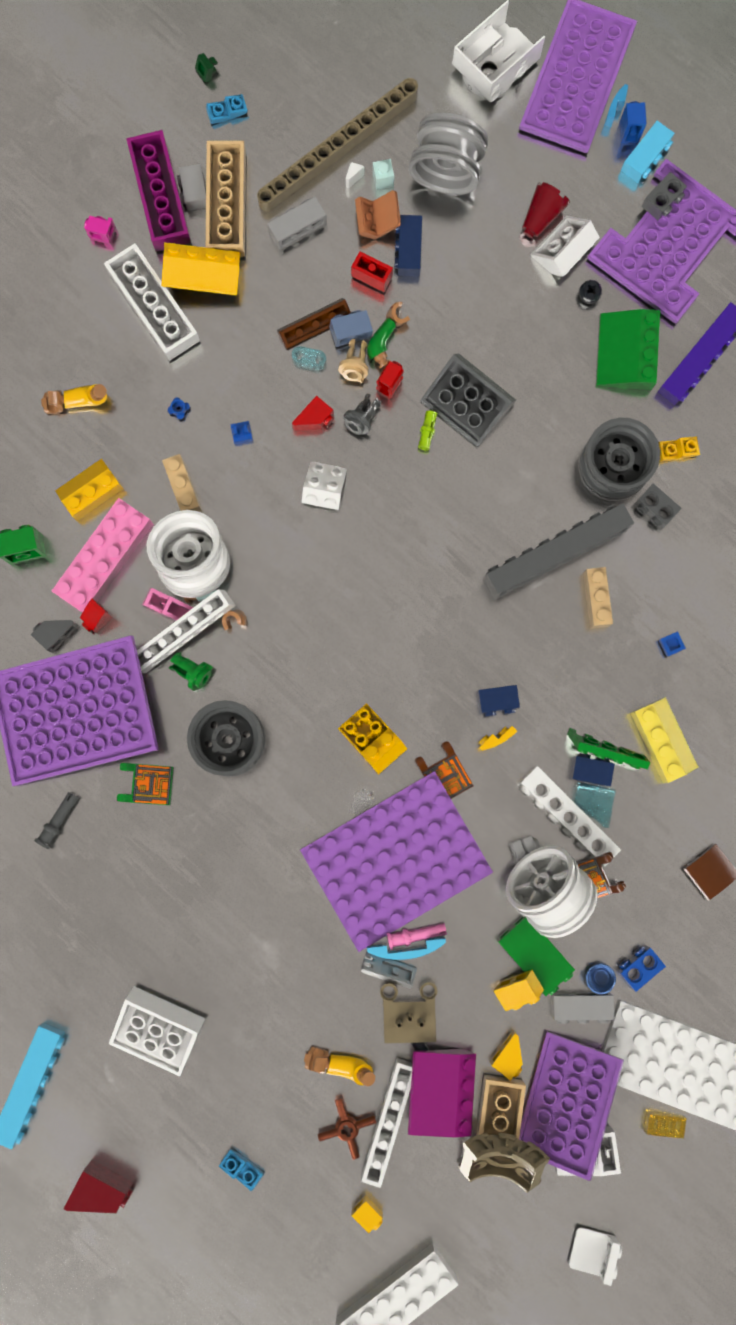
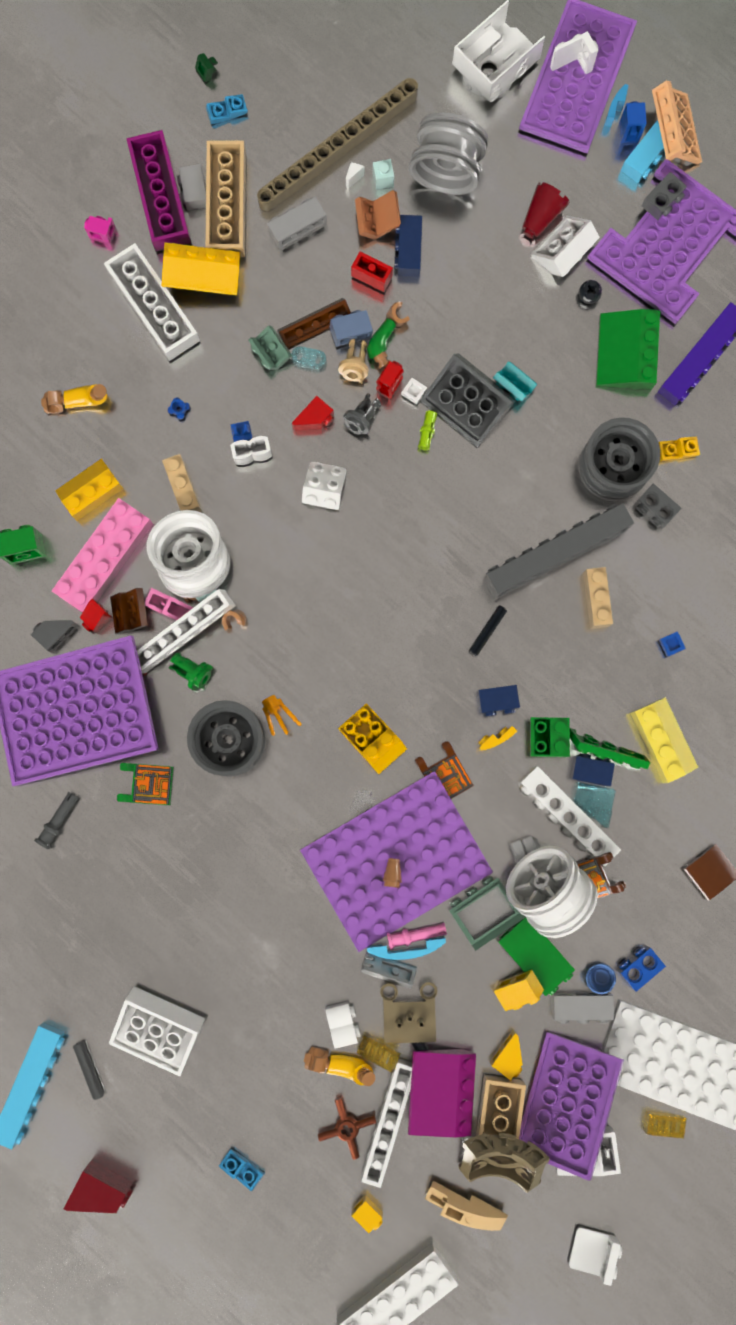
none -> dark grey axle [73,1041,104,1100]
none -> reddish brown slope [110,588,148,634]
none -> white brick [230,436,272,465]
none -> sand green bracket [248,326,293,370]
none -> light orange plant [262,695,301,736]
none -> white brick [325,1001,361,1049]
none -> clear yellow slope [357,1035,401,1072]
none -> medium nougat cone [383,858,402,888]
none -> white plate [401,378,427,405]
none -> tan slope [425,1181,508,1231]
none -> window [448,876,525,951]
none -> black axle [469,605,507,656]
none -> teal bracket [493,361,537,401]
none -> green slope [530,717,570,757]
none -> white bracket [550,31,598,74]
none -> light nougat fence [652,80,702,165]

